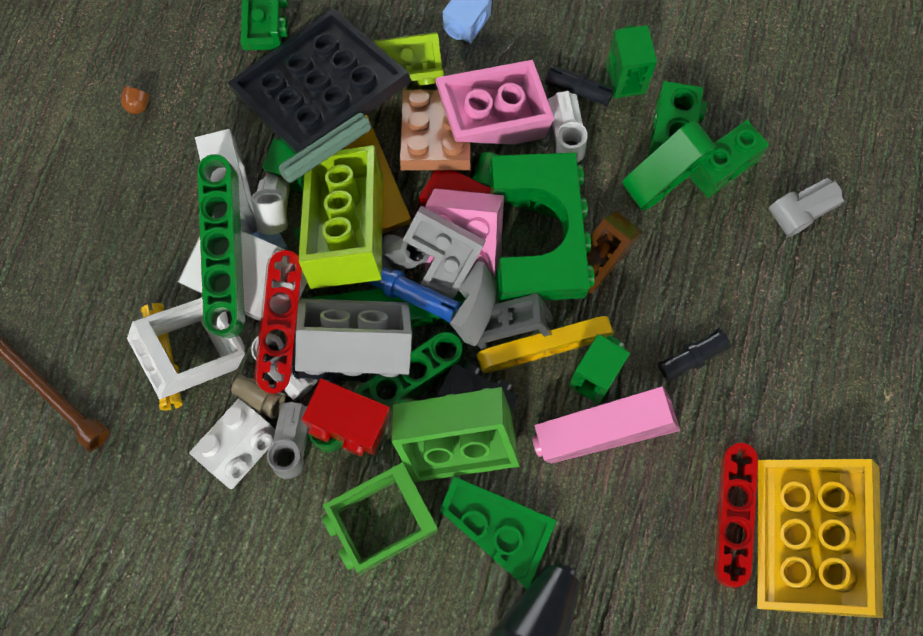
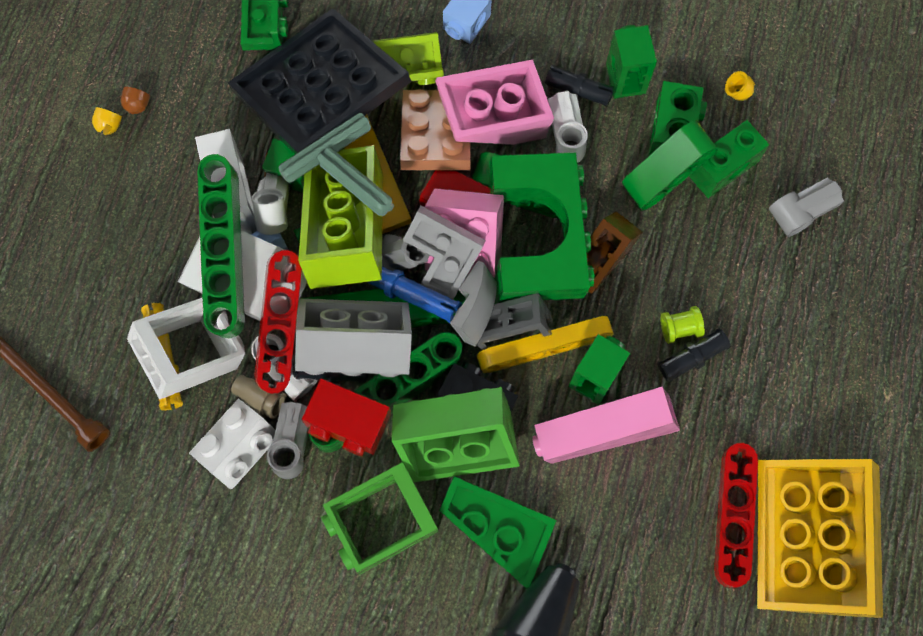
none -> yellow hinge [92,107,122,135]
none -> sand green axle [318,148,394,216]
none -> lime bush [660,306,705,344]
none -> yellow hinge [725,71,755,101]

